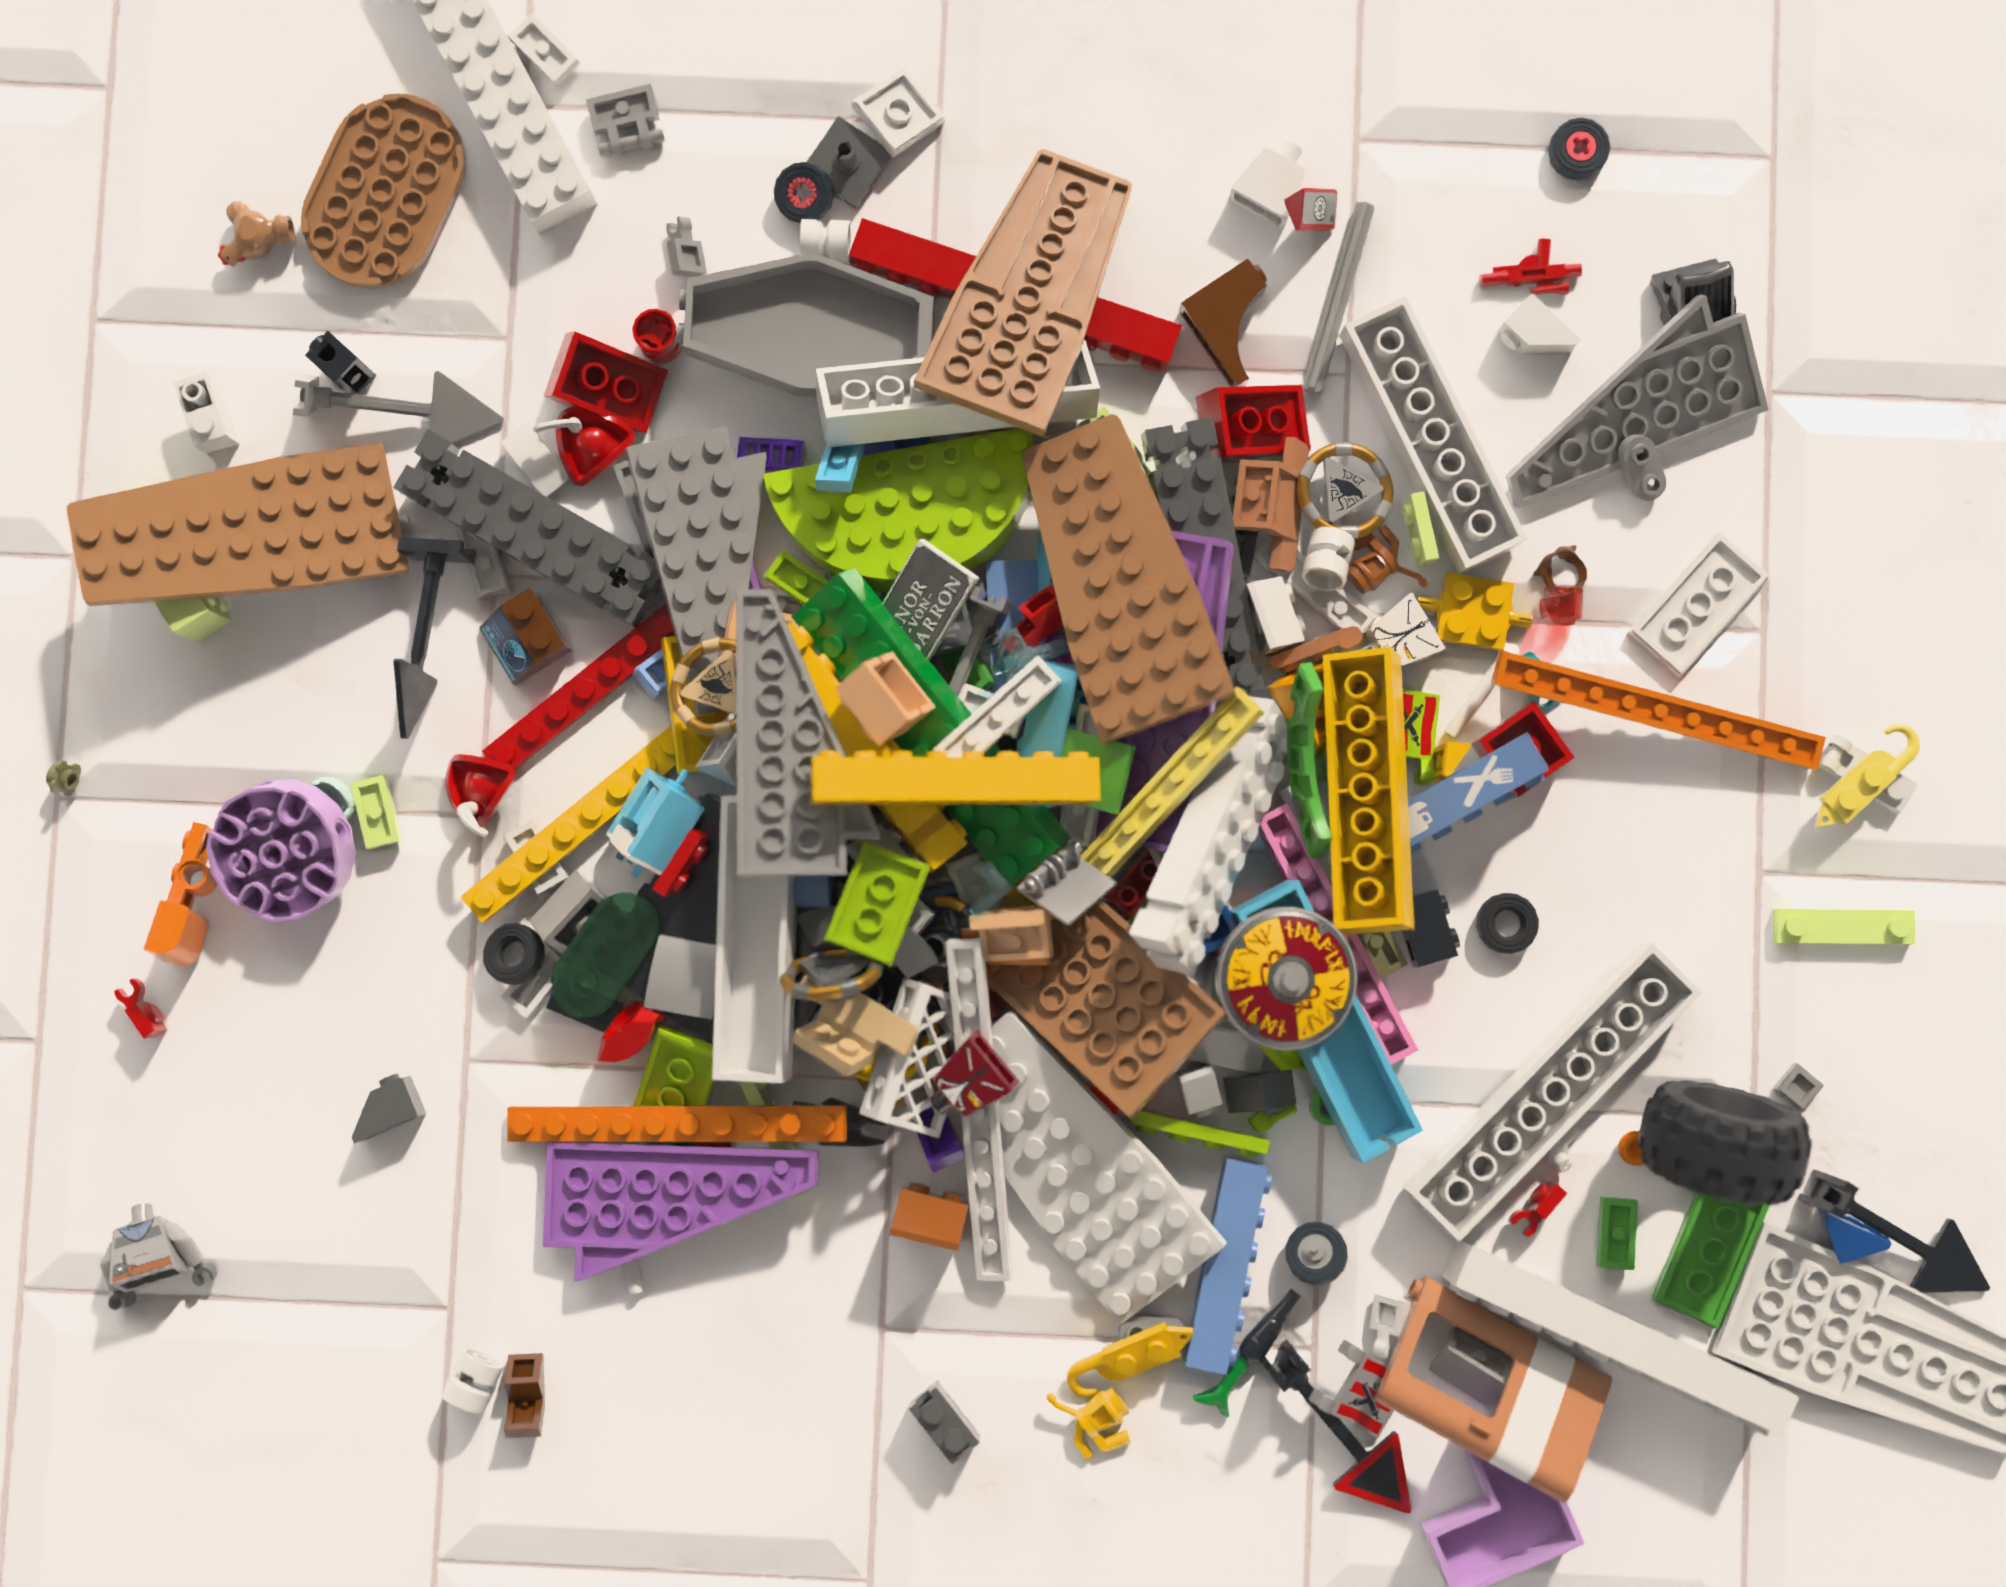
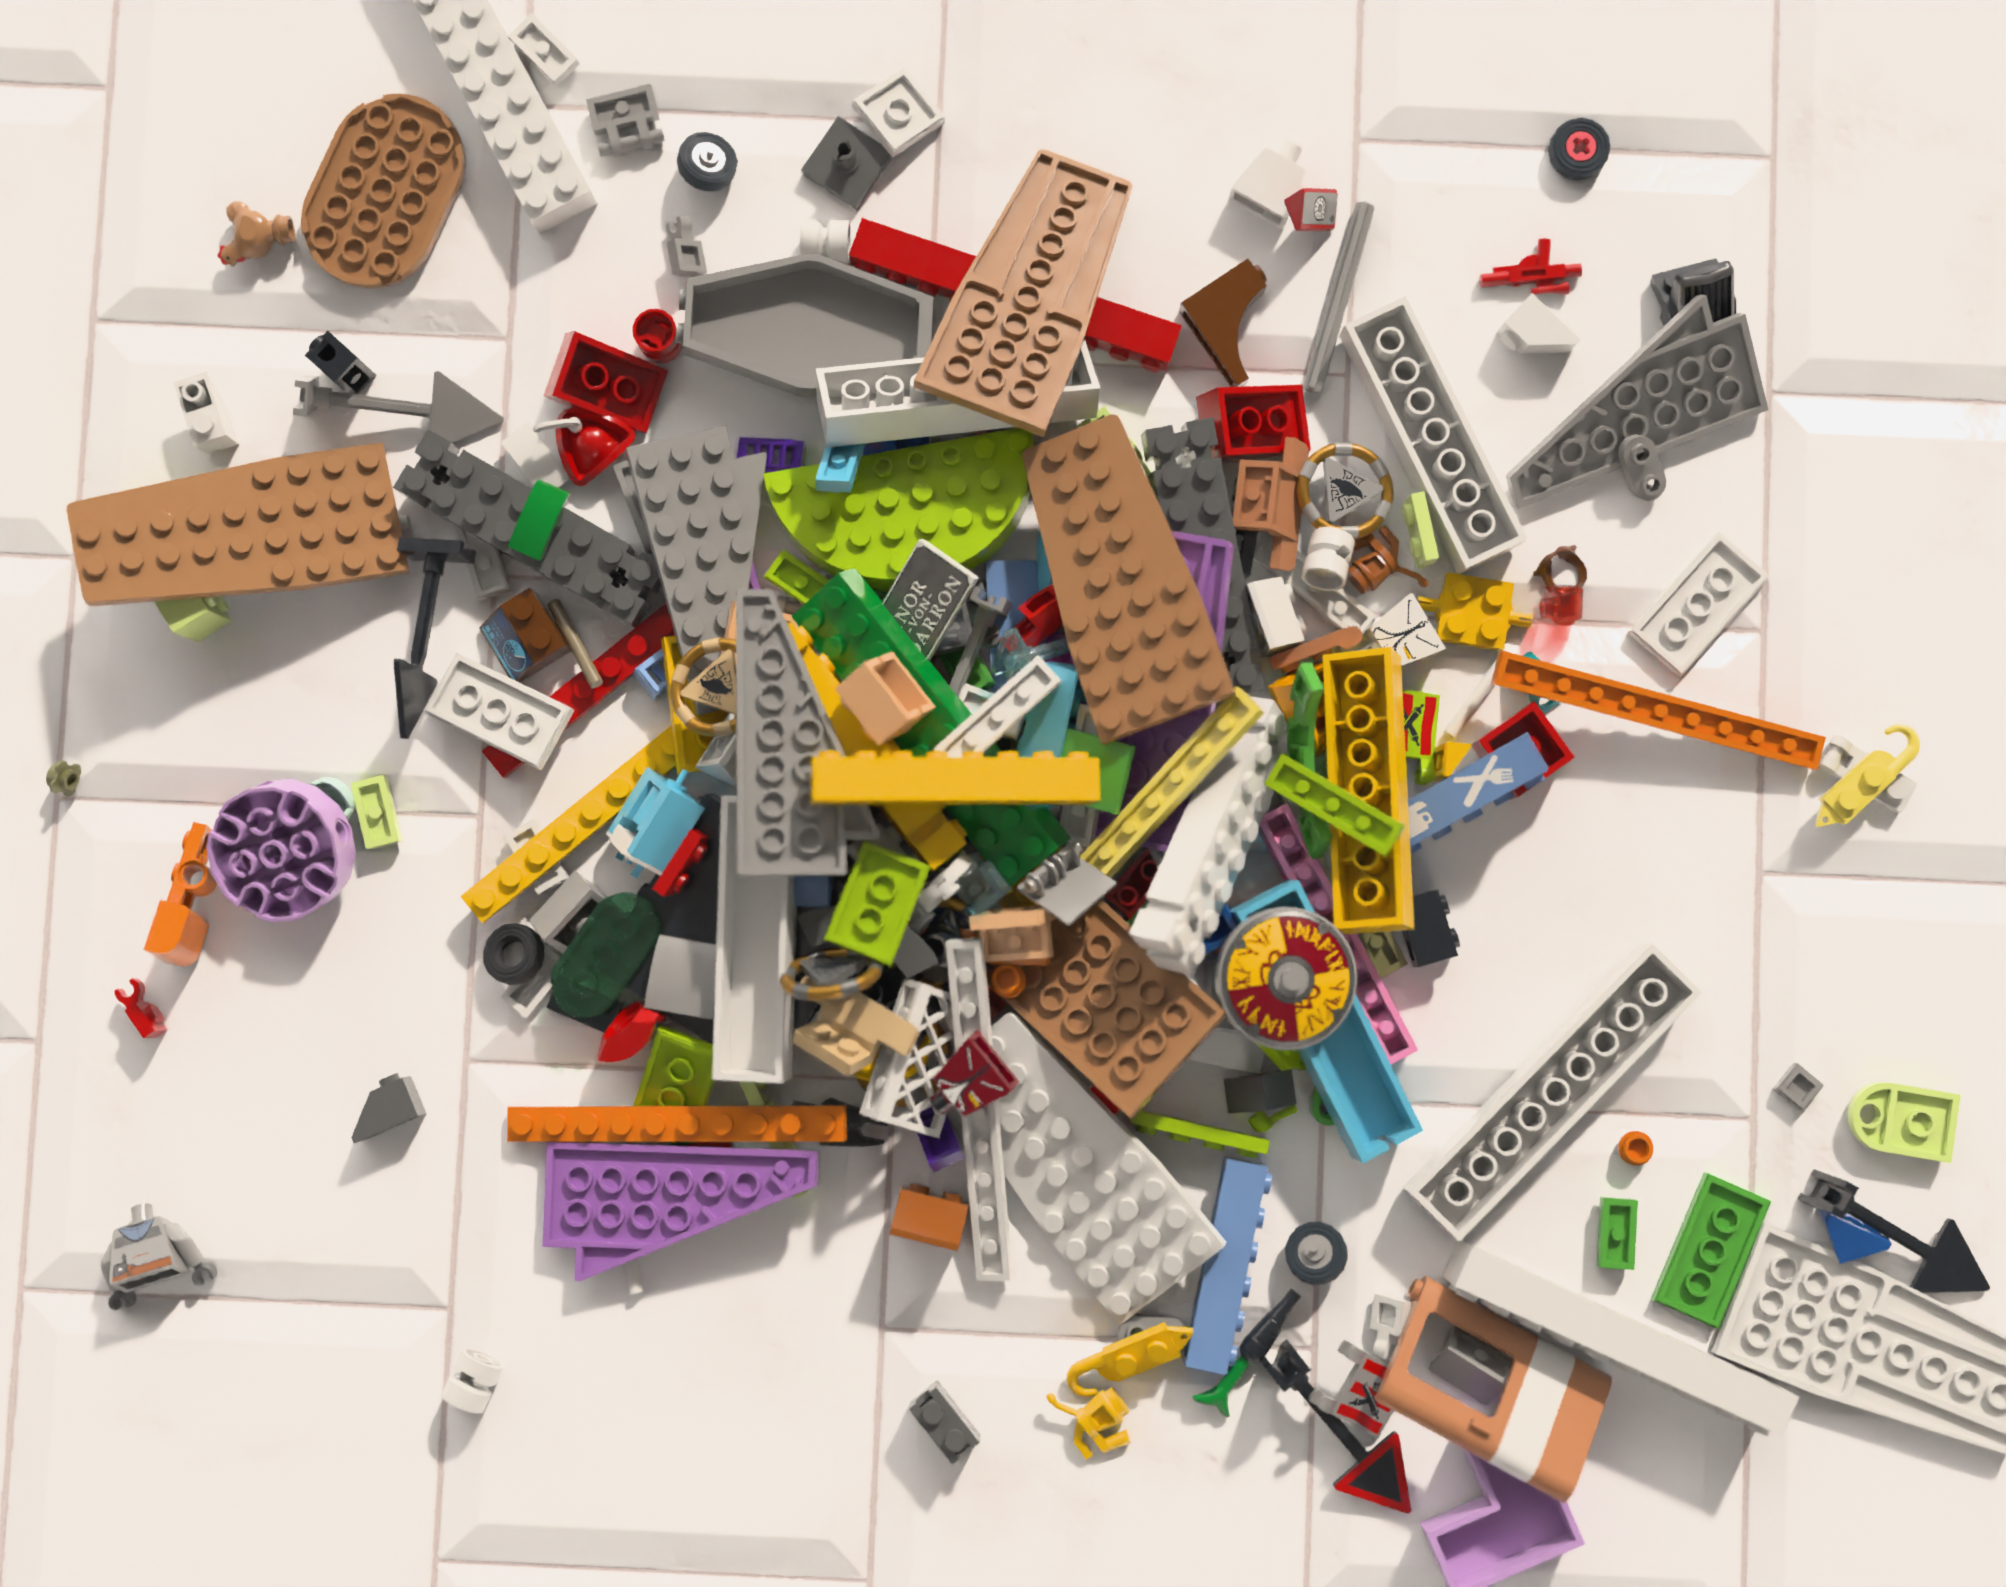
red hat [445,754,516,837] -> none
reddish brown slope [504,1353,545,1438] -> none
black bush [773,162,834,224] -> none
white slope [1174,1063,1223,1118] -> none
black tyre [1476,893,1539,954] -> none
red plate [1508,1181,1568,1237] -> none
white arm [1547,1124,1581,1173] -> none
black tyre [1638,1080,1813,1206] -> none
yellowish green plate [1773,909,1915,945] -> none
none -> white tile [424,653,574,771]
none -> green slope [508,479,570,561]
none -> dark tan bar [547,599,603,688]
none -> black wheel [676,132,738,192]
none -> white plate [917,850,978,913]
none -> orange plate [991,965,1026,998]
none -> lime plate [1264,754,1405,856]
none -> yellowish green plate [1848,1082,1961,1163]

